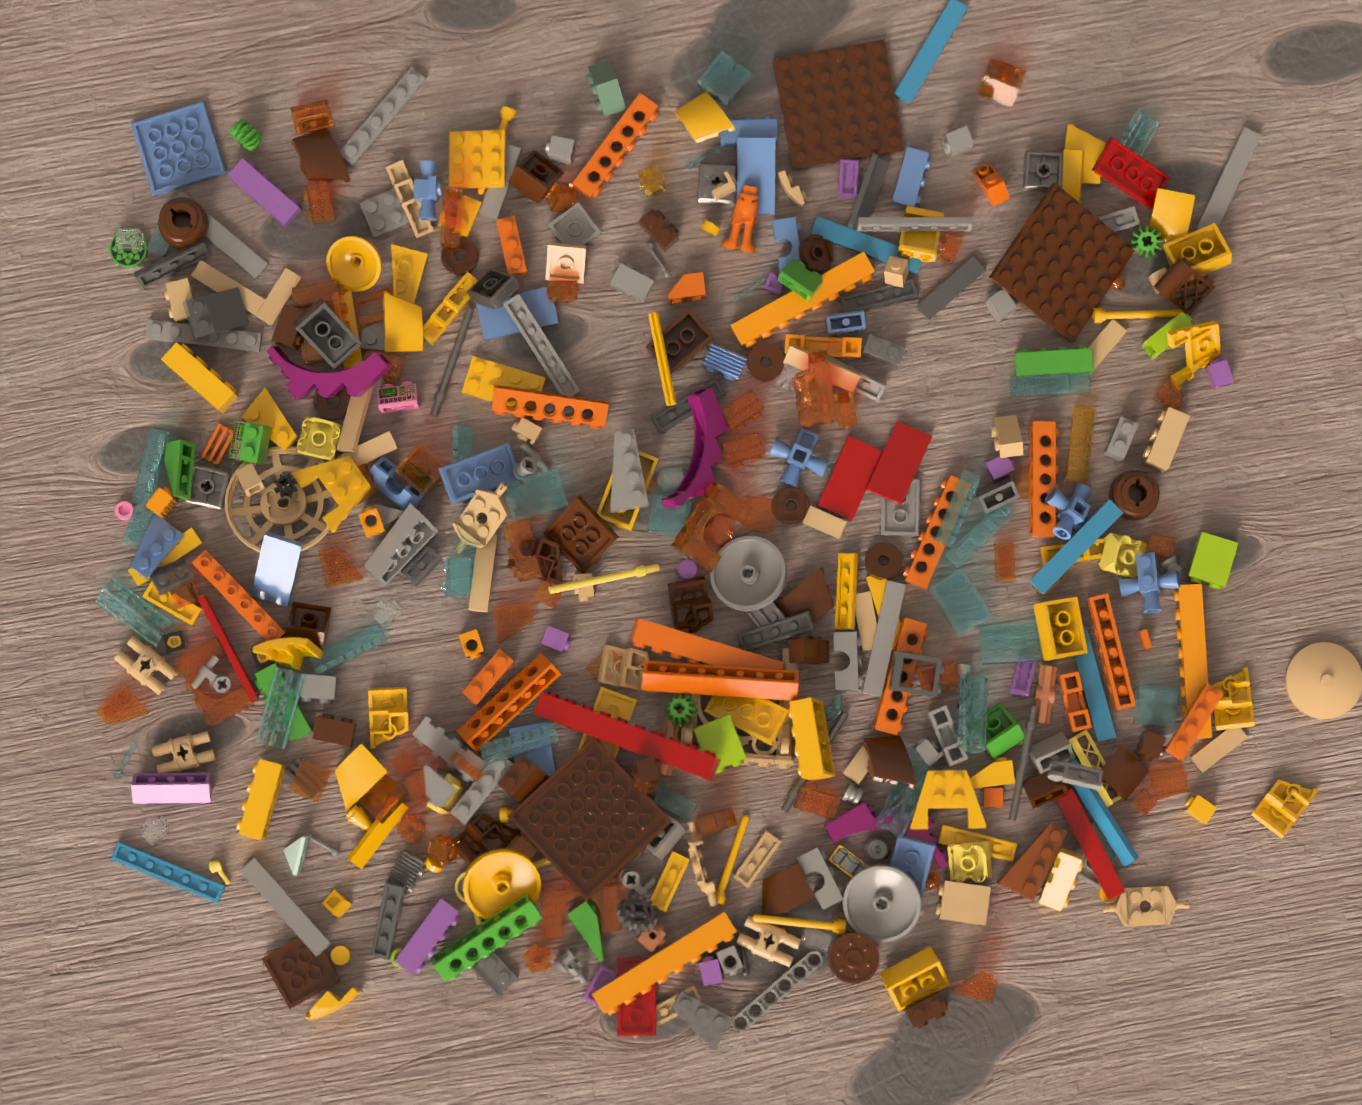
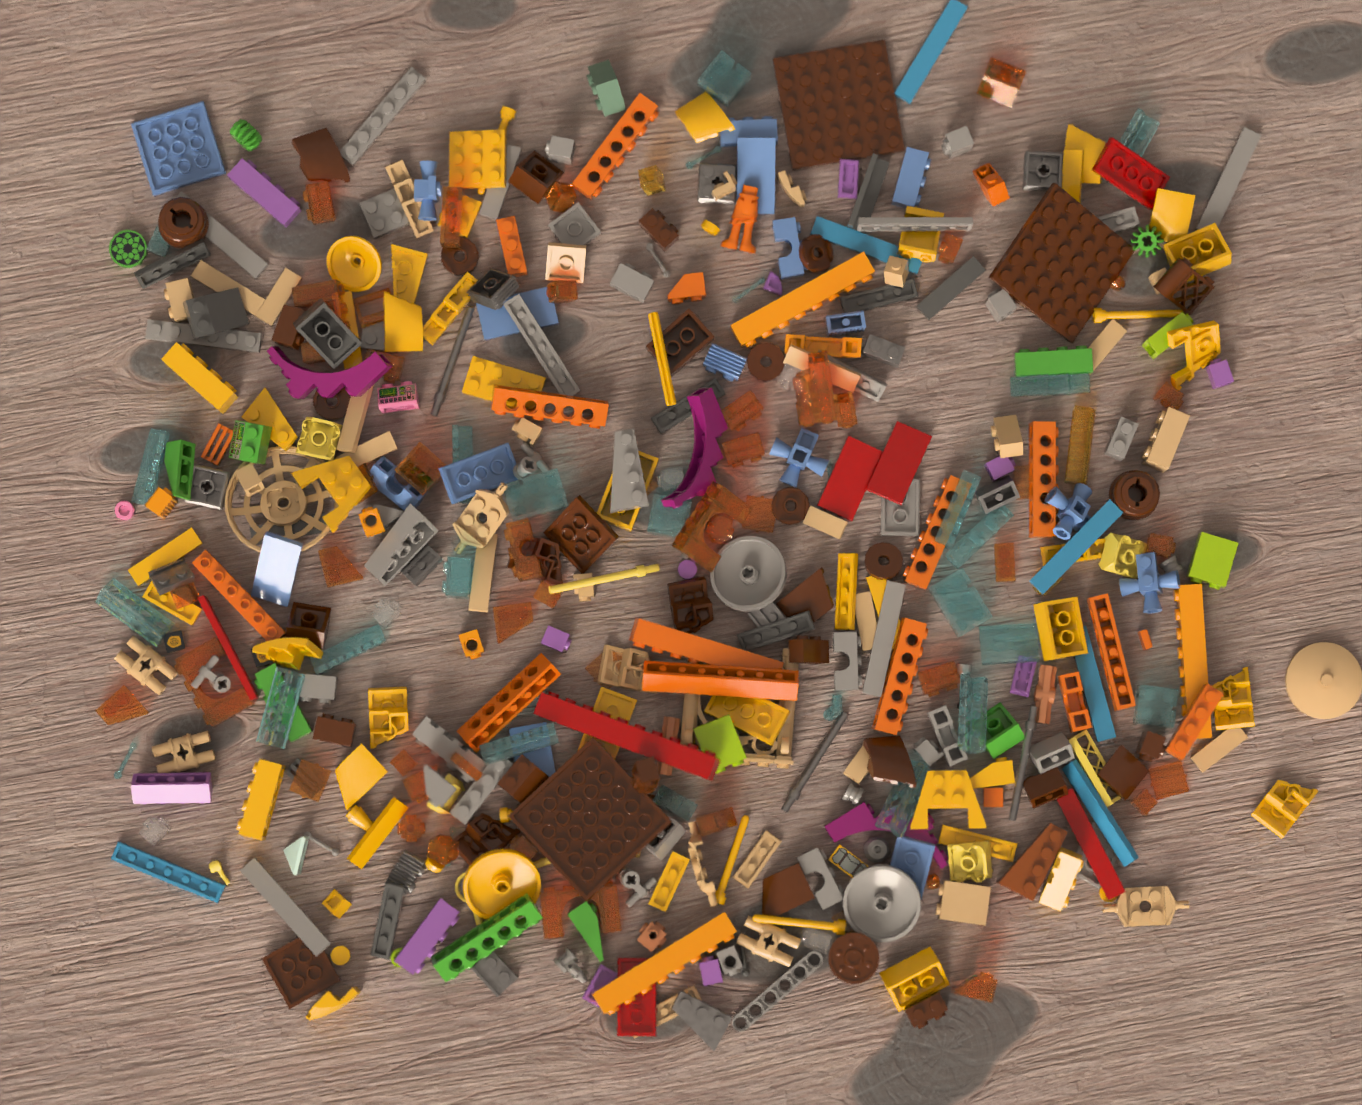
clear brick [115,228,145,251] -> none
clear light blue plate [122,506,154,548] -> none
medium blue wing [131,513,184,579] -> none
black gear [274,474,298,498] -> none
clear orange brick [291,99,334,134] -> none
clear orange tile [359,774,409,824] -> none
orange arch [462,649,515,706] -> none
clear orange brick [521,943,552,973] -> none
dark grey gear [616,895,659,934] -> none
bright green gear [665,694,698,727] -> none
bright green slope [778,259,823,302] -> none
yellow brick [788,697,835,781] -> none
clear orange brick [794,783,840,819] -> none
dark grey window [888,651,945,697] -> none
light grey hinge [1047,761,1103,791] -> none
yellow brick [1184,795,1217,824] -> none

